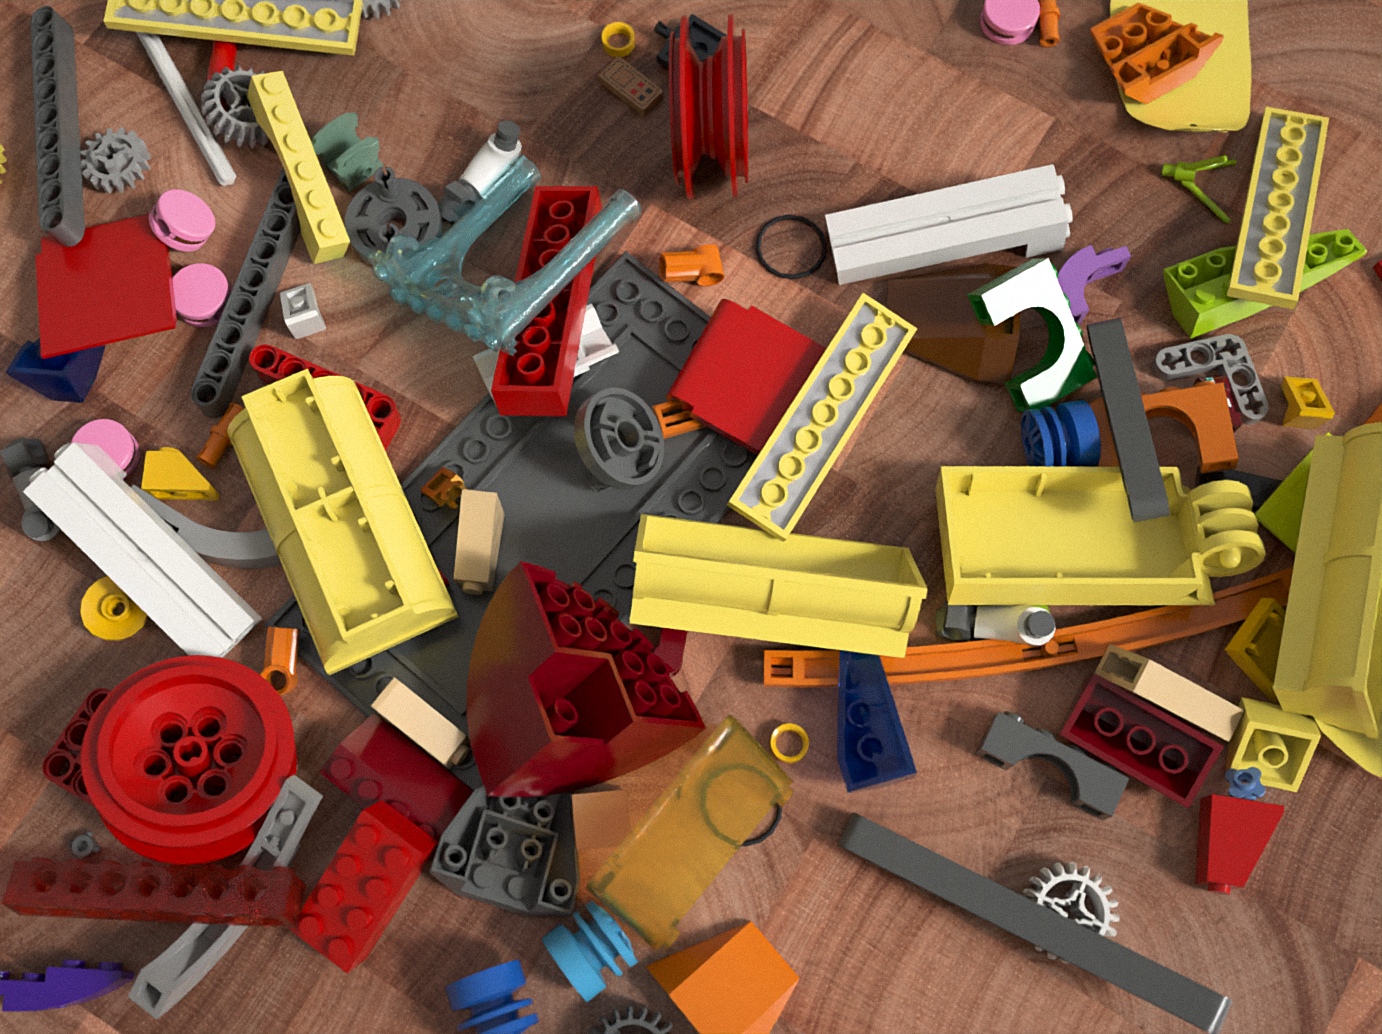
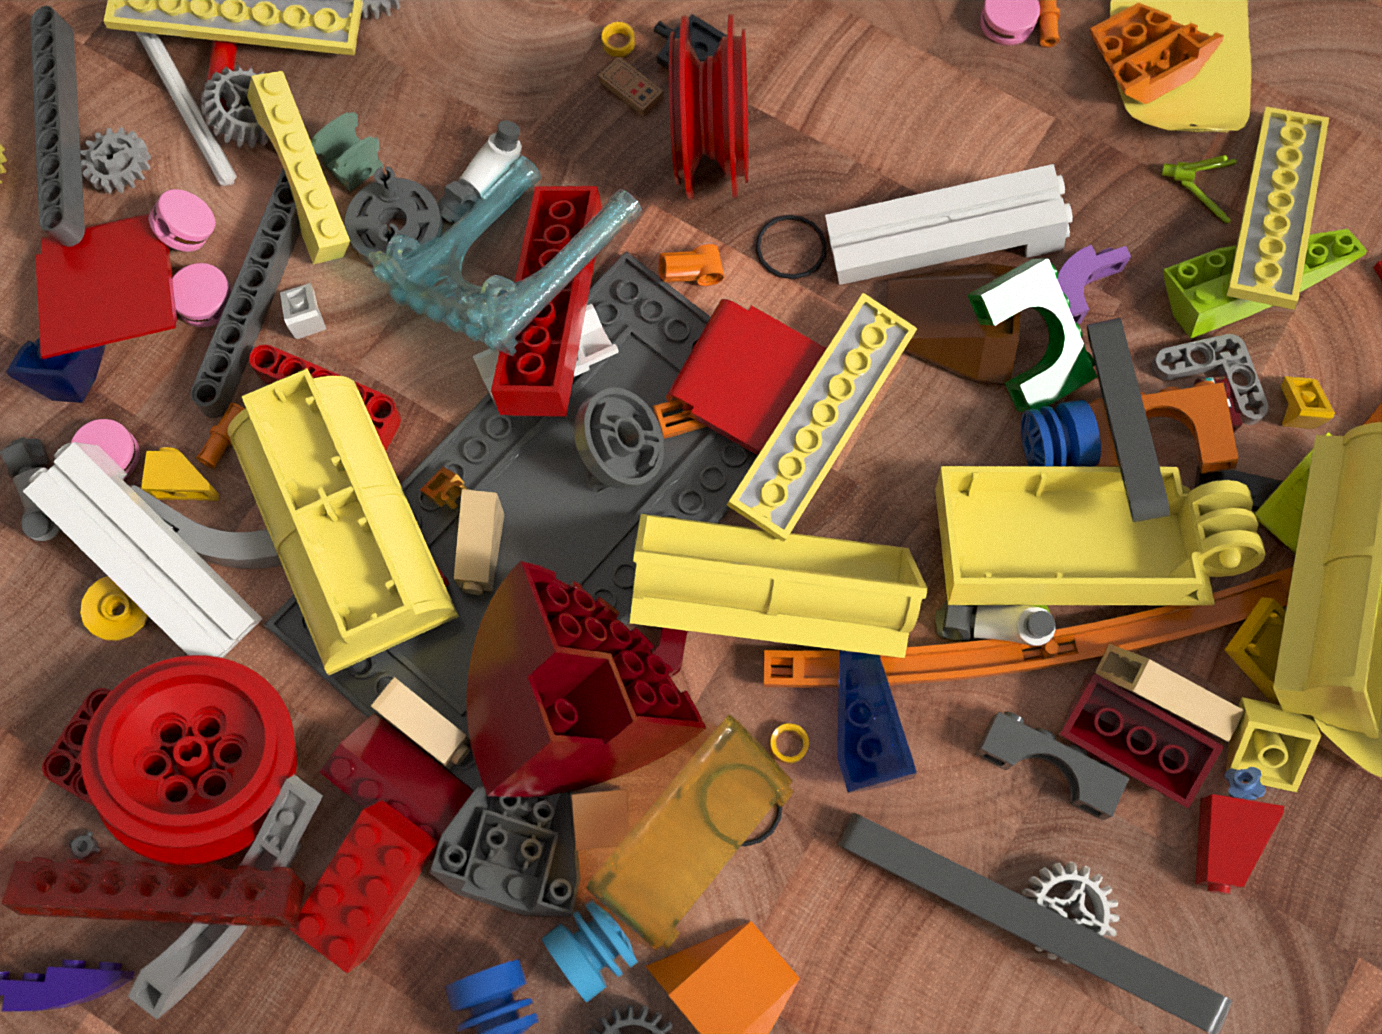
orange piece [260,626,300,696] -> none

